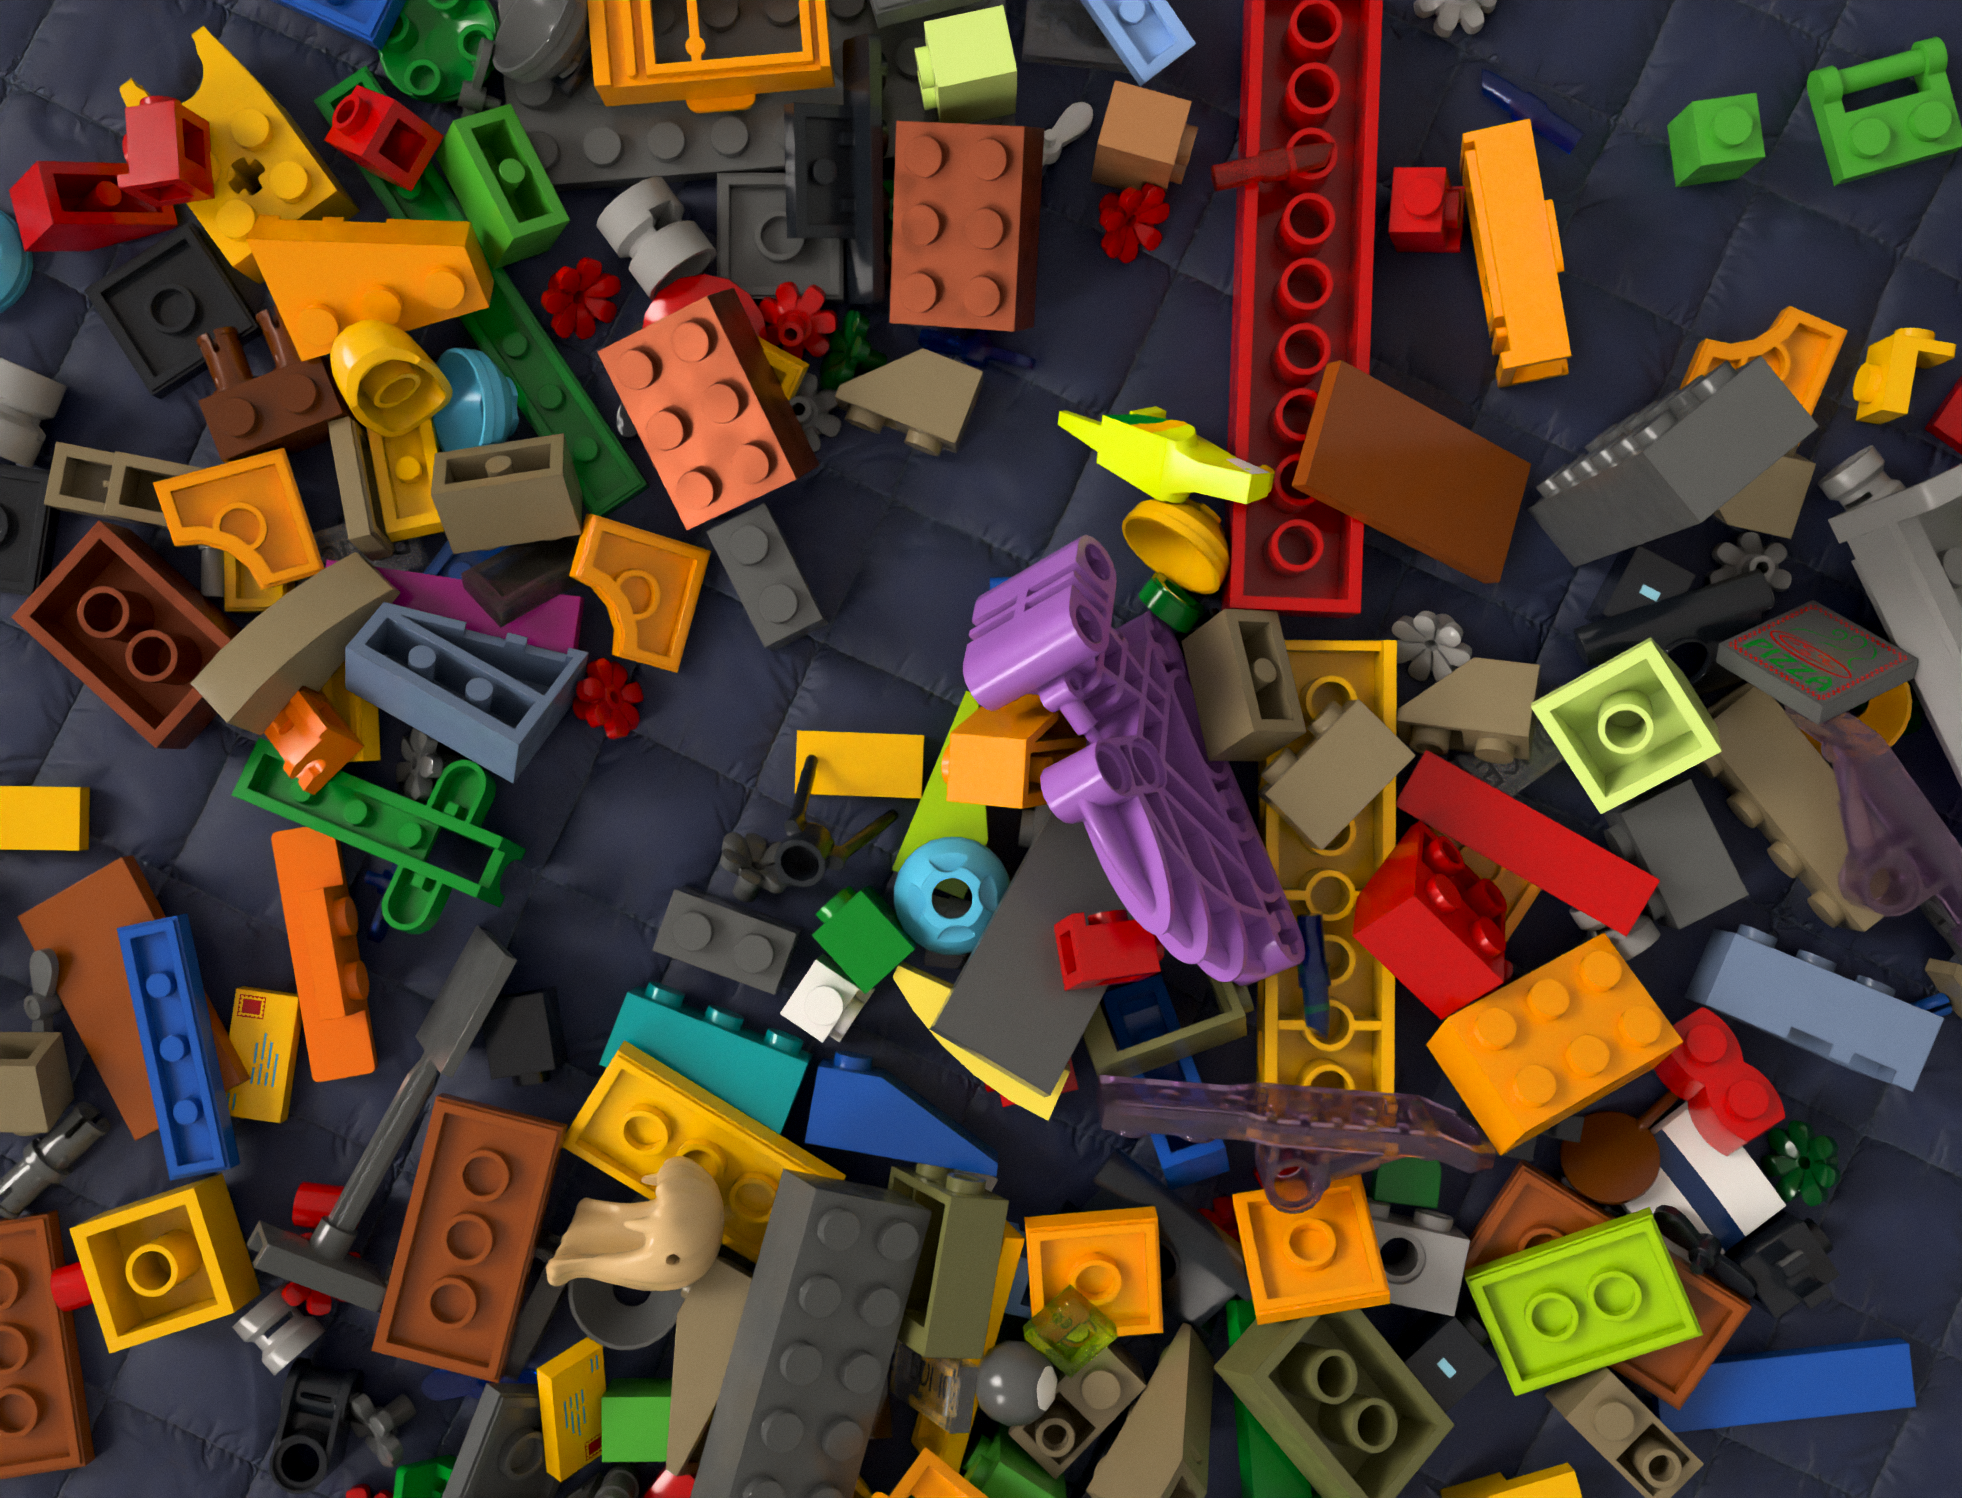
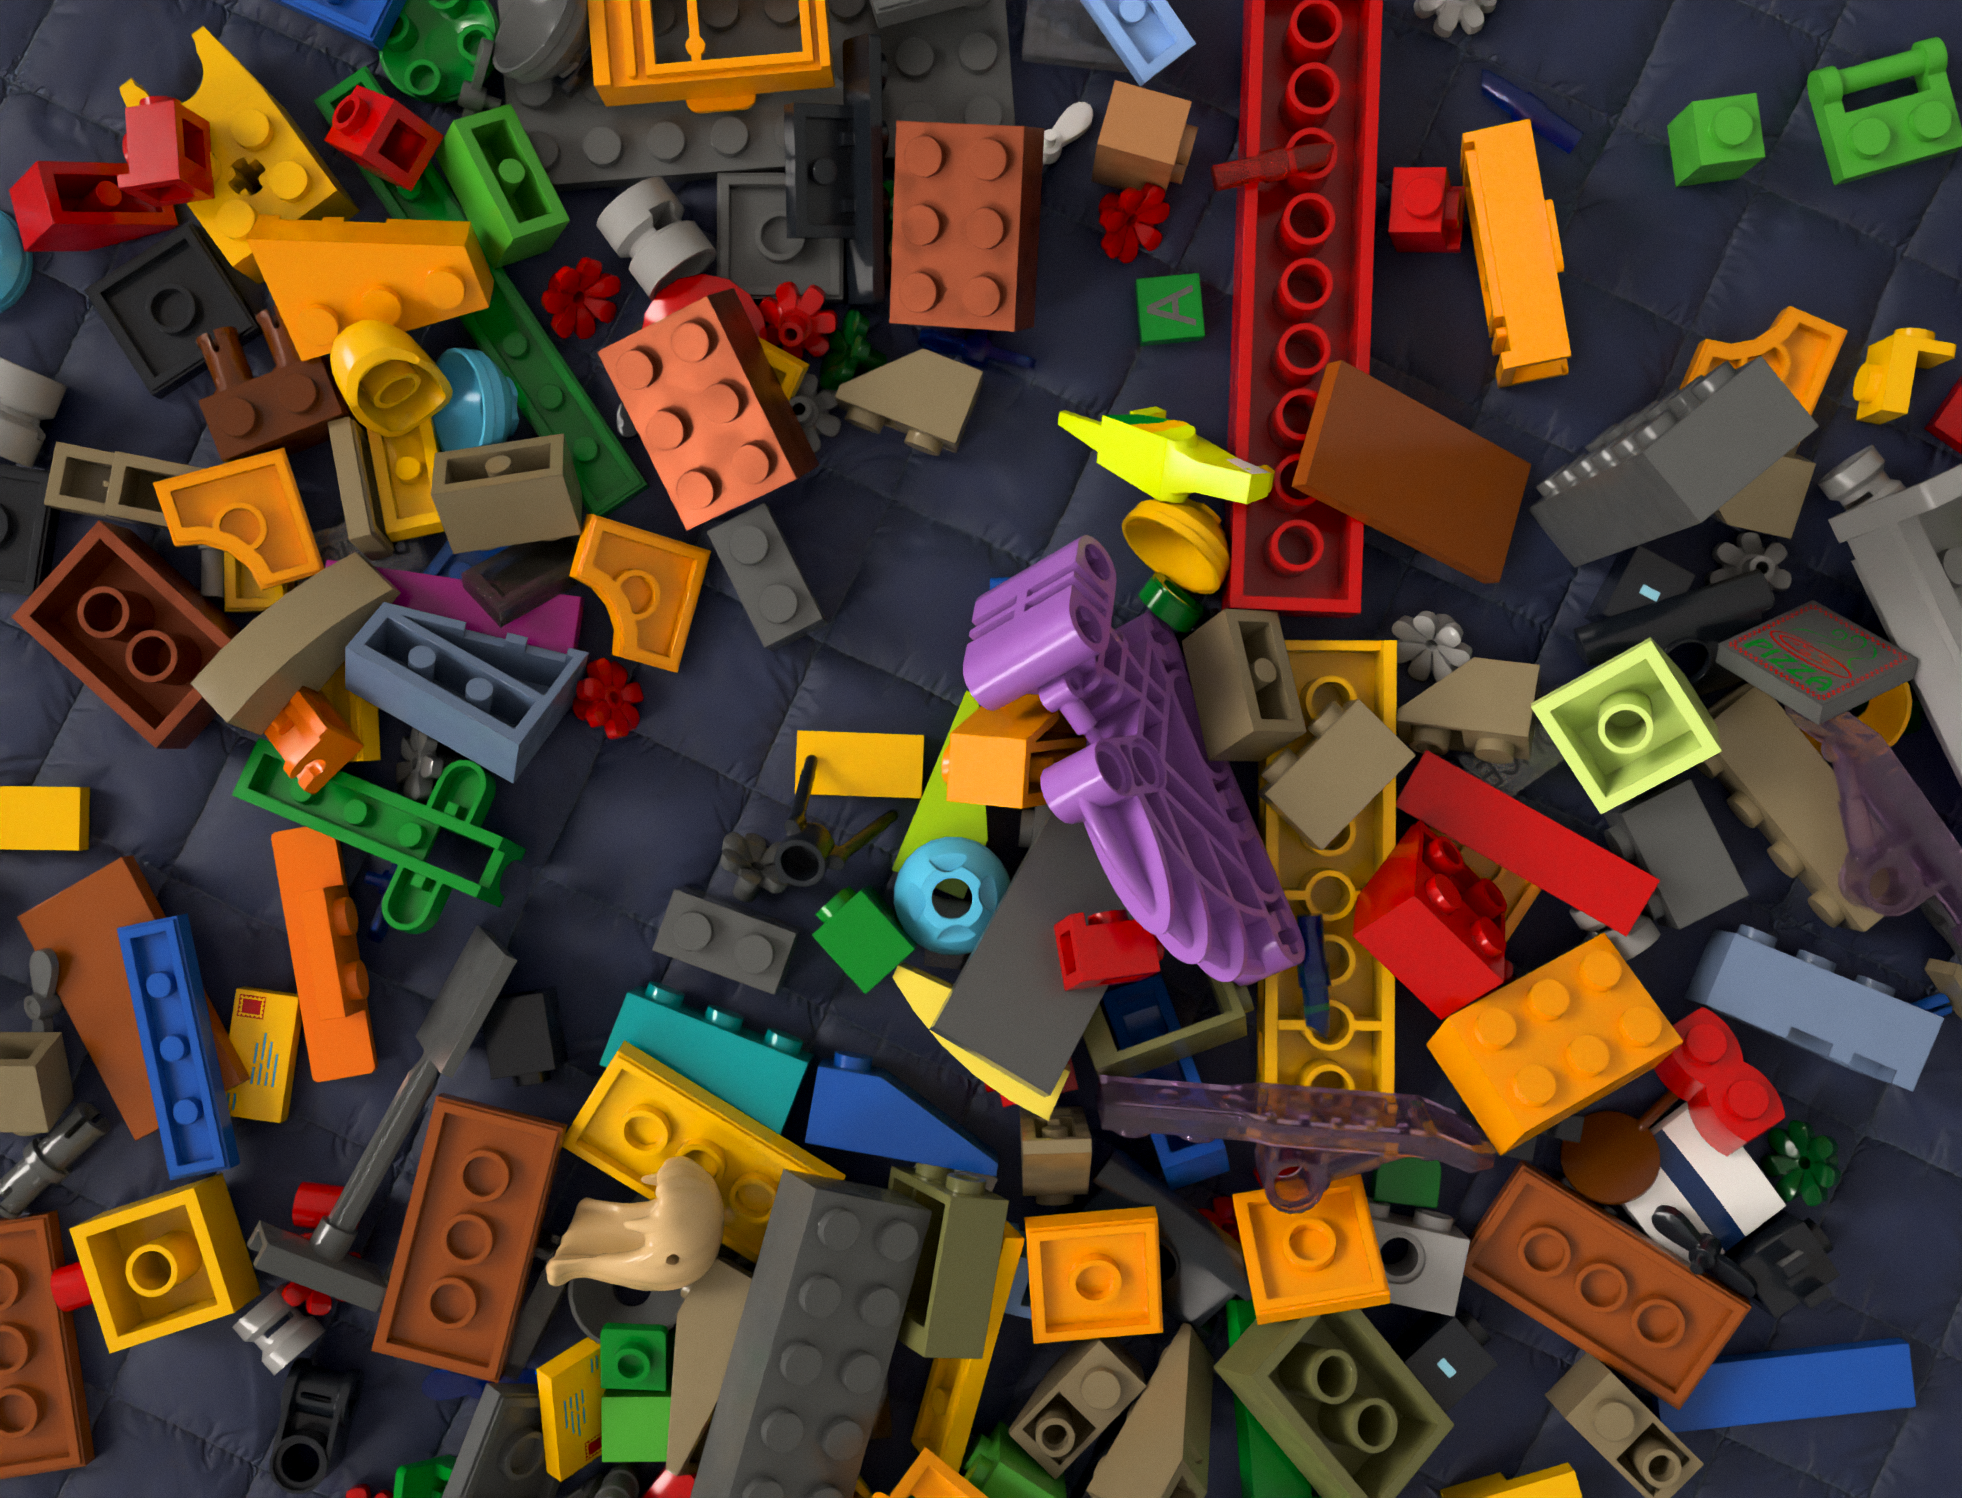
dark grey plant [348,1392,416,1468] -> none
white brick [780,954,875,1043] -> none
clear tile [889,1340,979,1434] -> none
yellowish green brick [914,5,1017,124] -> none
dark grey piece [973,1340,1057,1426] -> none
clear neon green tile [1023,1285,1118,1378] -> none
lime tile [1464,1207,1703,1396] -> none
none -> green bracket [600,1323,676,1391]
none -> dark tan slope [1020,1106,1092,1206]
none -> green tile [1135,273,1205,346]

